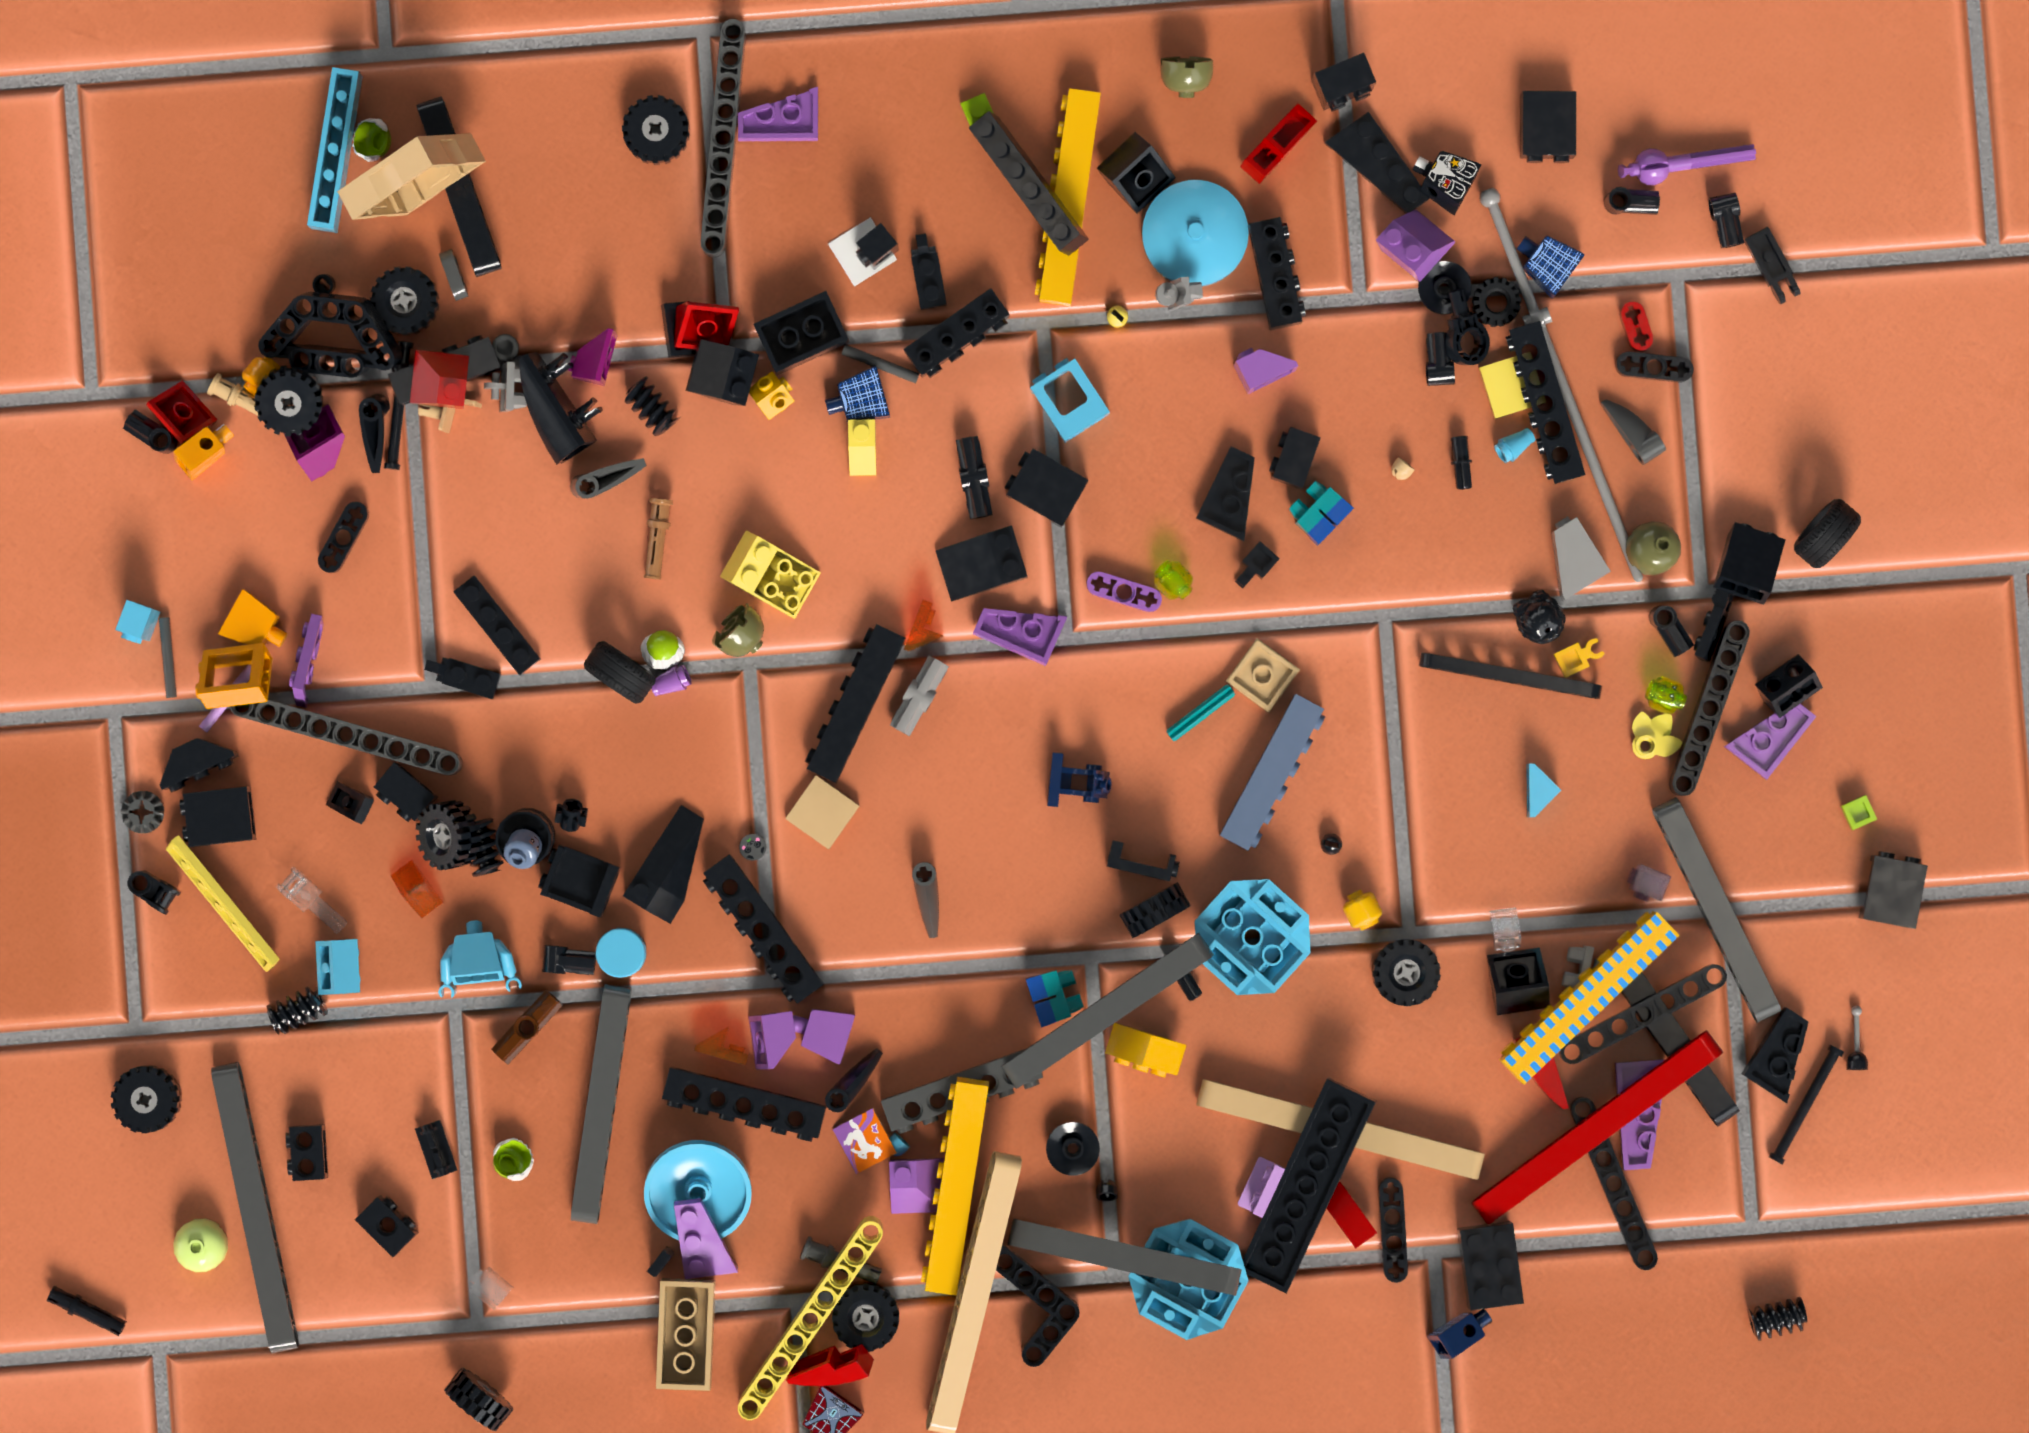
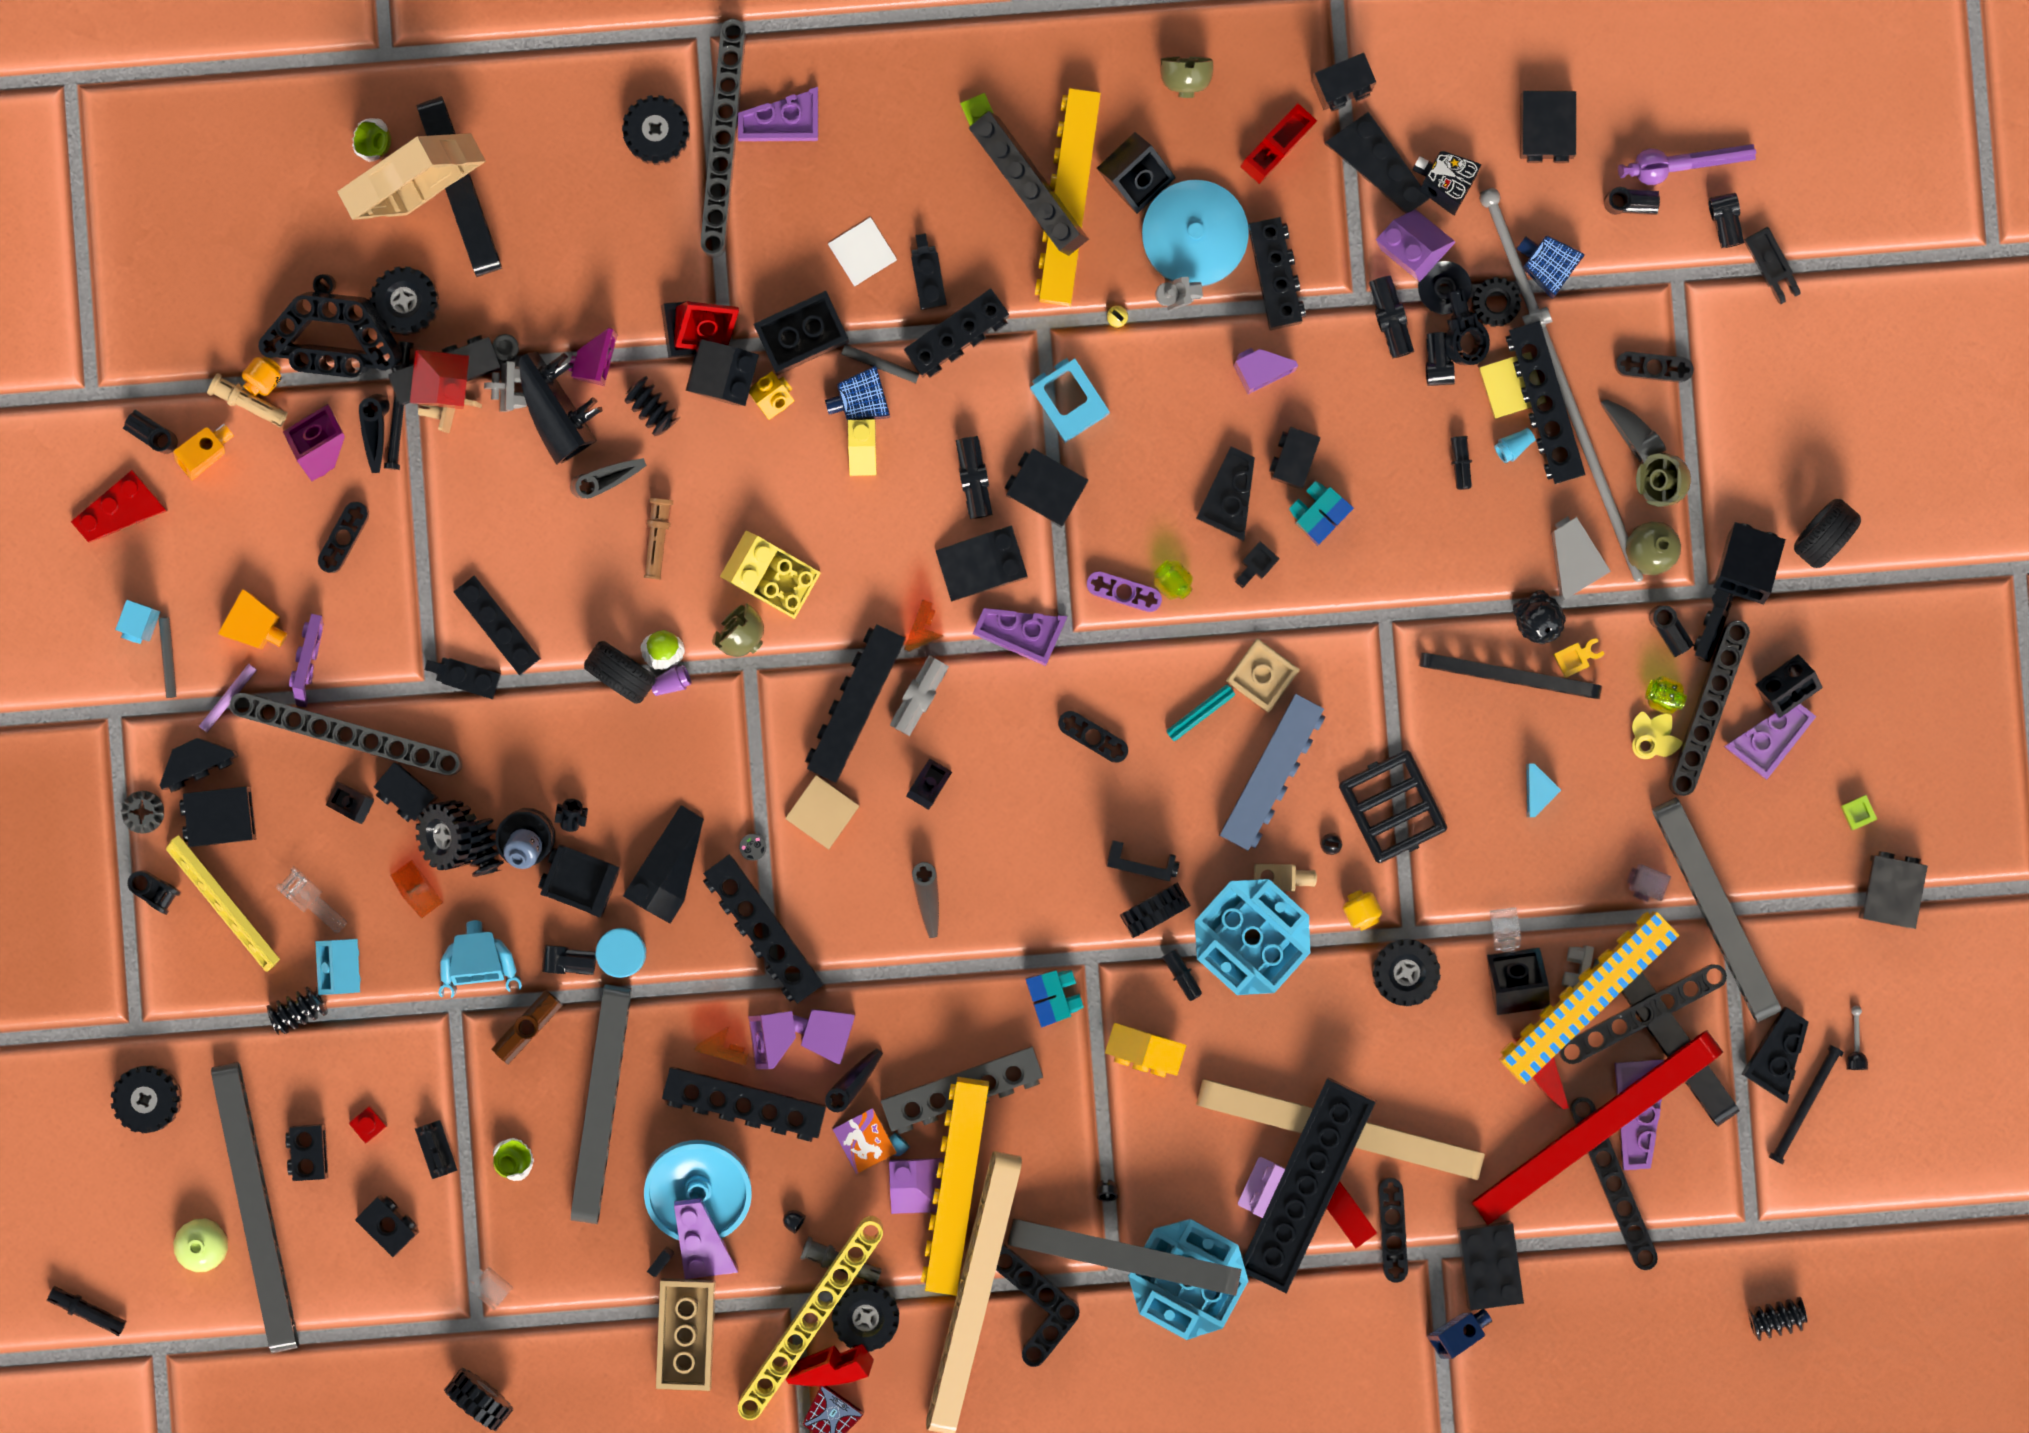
red slope [146,380,218,445] -> none
light orange window [195,643,273,709] -> none
black wheel [254,365,323,436] -> none
medium azure brick [307,67,363,233] -> none
dark grey beam [439,249,469,301] -> none
black brick [856,223,899,270] -> none
dark grey beam [1001,933,1214,1089] -> none
black dish [1046,1122,1100,1176] -> none
dark blue tile [1047,753,1112,807] -> none
tan hinge [1391,457,1415,480] -> none
red beam [1619,301,1653,352] -> none
none -> red wing [71,470,167,543]
none -> red plate [349,1106,387,1144]
none -> black hinge [783,1210,806,1234]
none -> black slope [906,758,952,810]
none -> black beam [1058,711,1128,763]
none -> tan bracket [1254,864,1317,891]
none -> black bar [1339,750,1447,863]
none -> black piece [1368,275,1414,359]
none -> olive cylinder [1636,453,1691,507]

